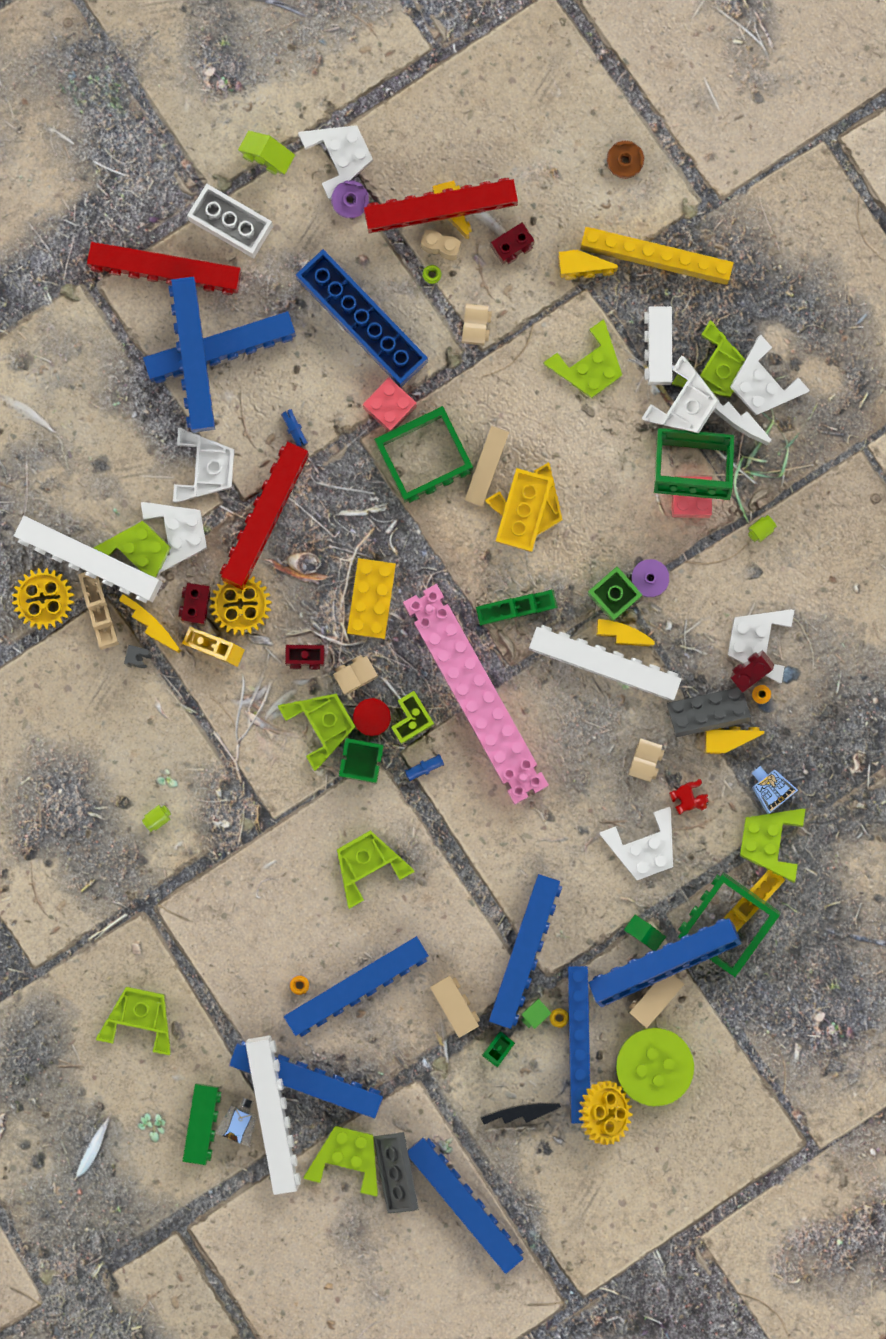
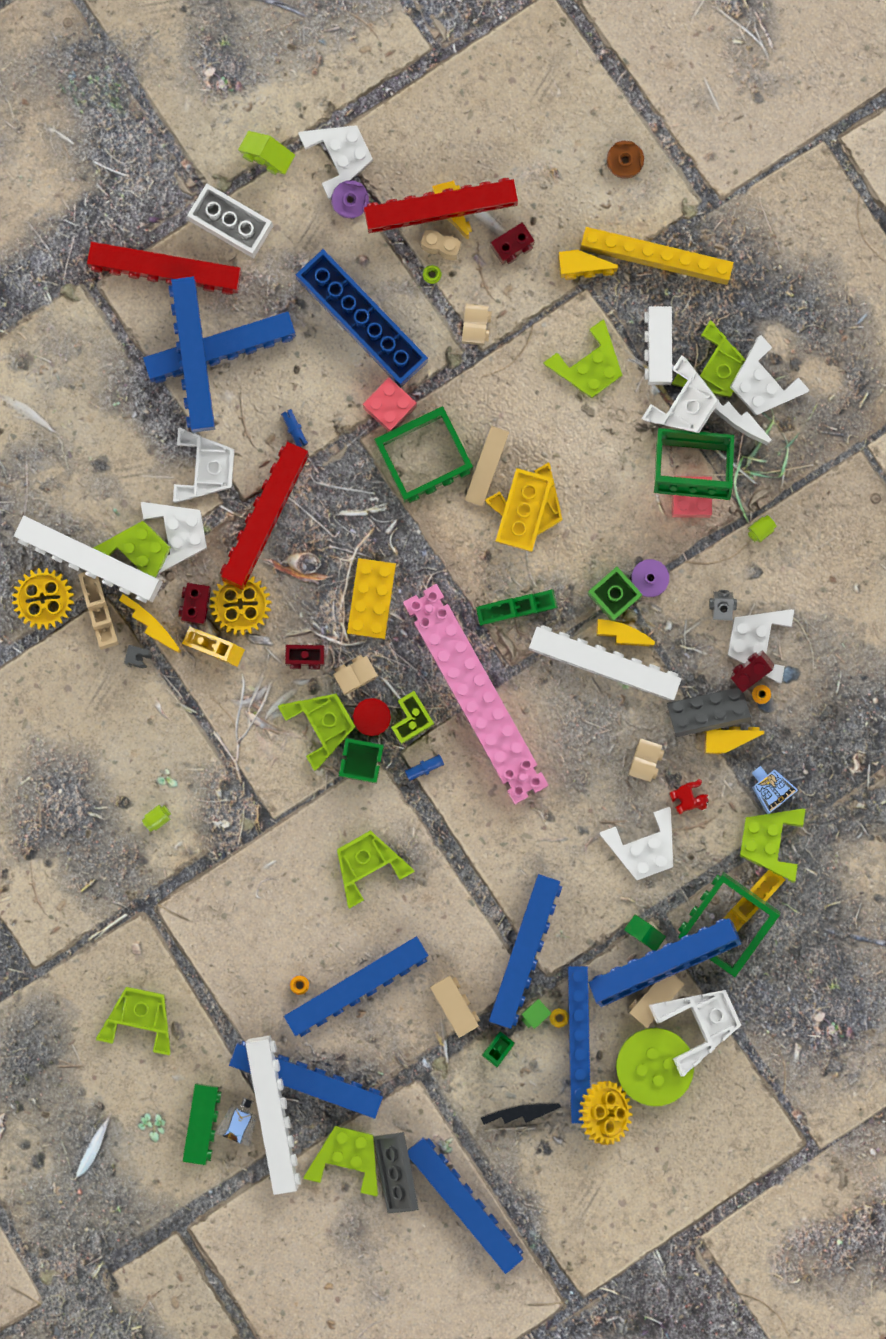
none -> white wing [649,990,741,1076]
none -> dark grey brick [709,590,737,621]

